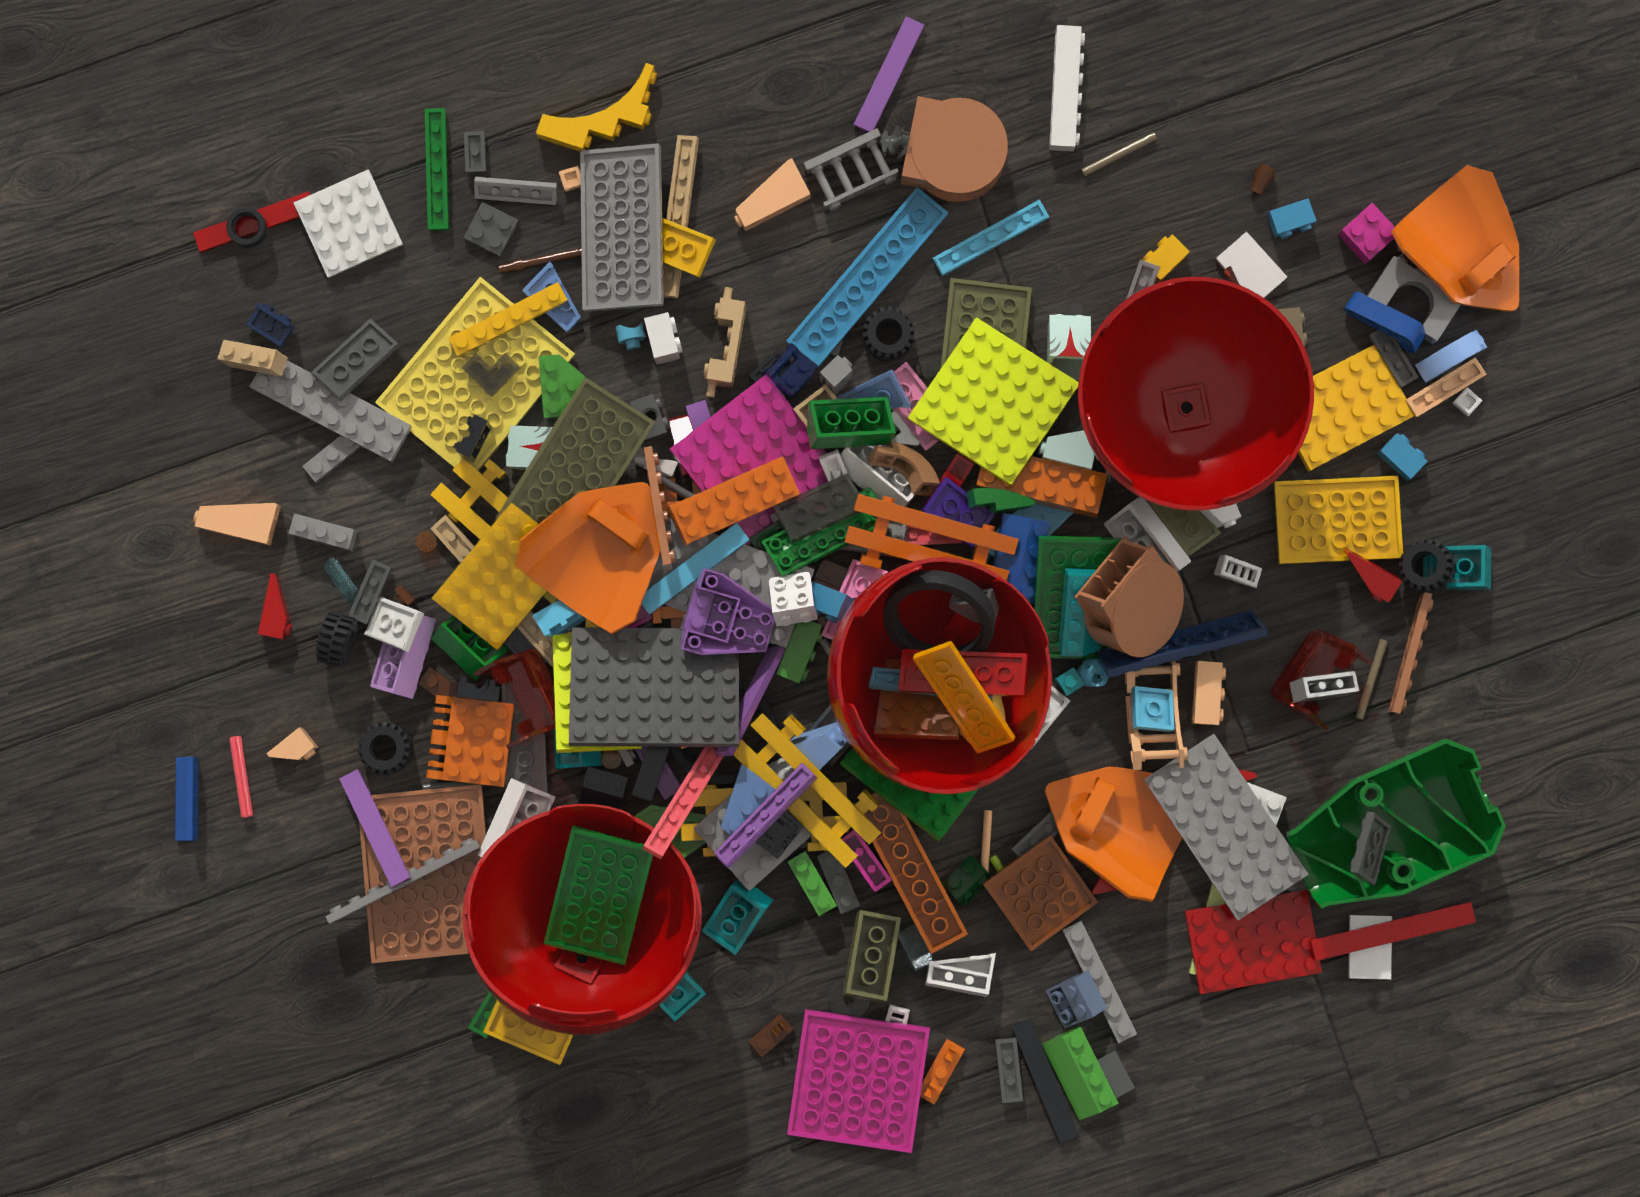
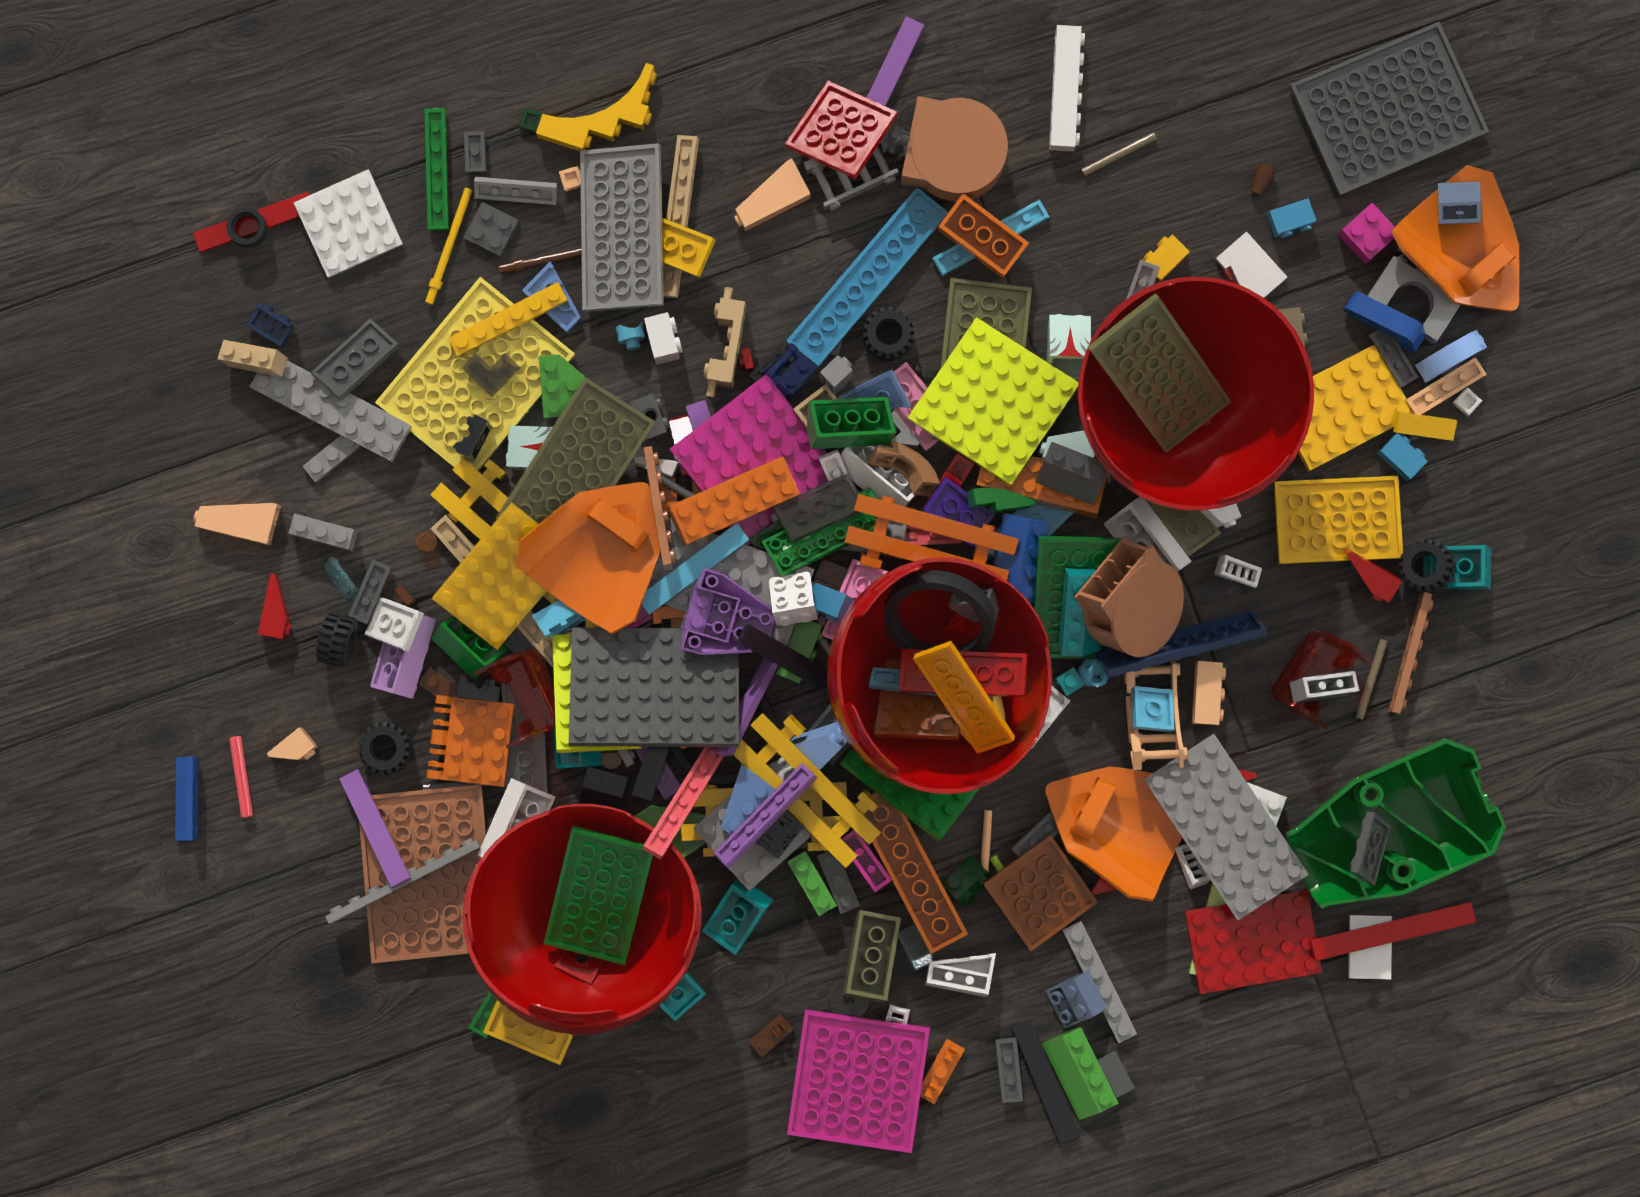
none -> yellow bar [425,188,473,305]
none -> dark green tile [519,108,544,133]
none -> black tile [737,624,829,695]
none -> red plate [739,348,754,372]
none -> plate [785,81,898,179]
none -> orange brick [937,194,1029,278]
none -> dark grey slope [1035,442,1107,505]
none -> olive plate [1088,293,1231,453]
none -> white slope [1175,844,1210,889]
none -> dark grey plate [1289,22,1489,196]
none -> yellow tile [1393,411,1457,441]
none -> sand blue slope [1438,182,1481,225]

